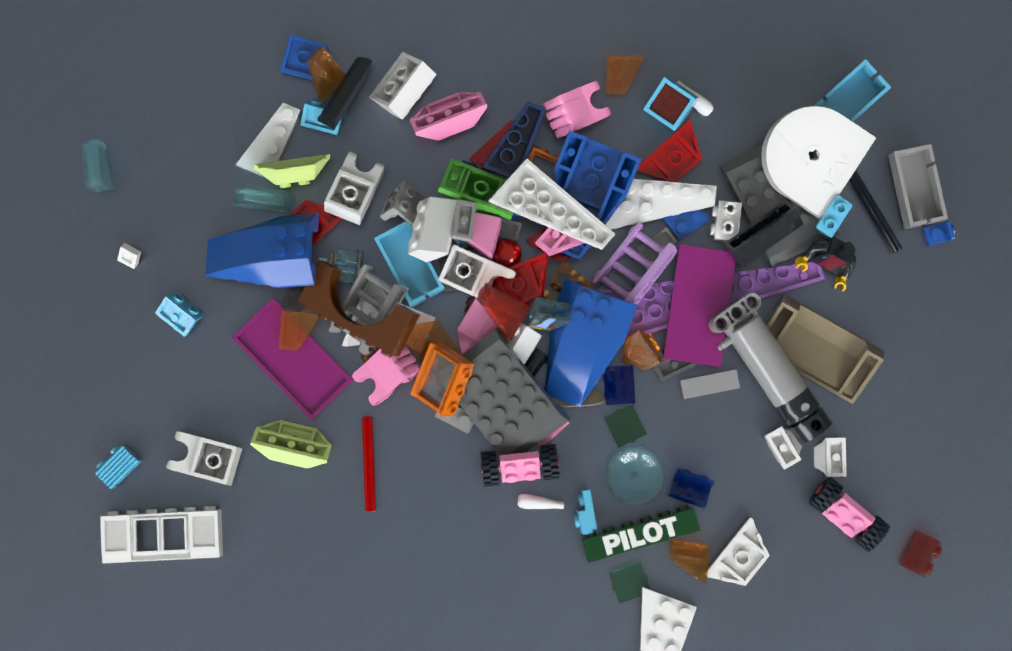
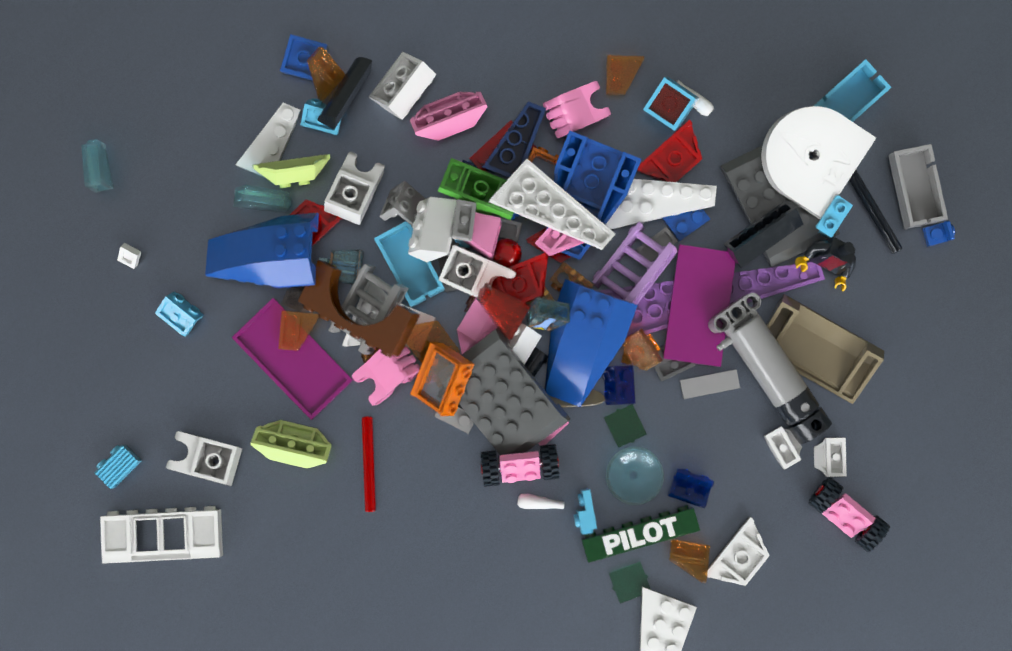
white brick [710,200,742,242] -> none
clear red bracket [901,531,943,578] -> none

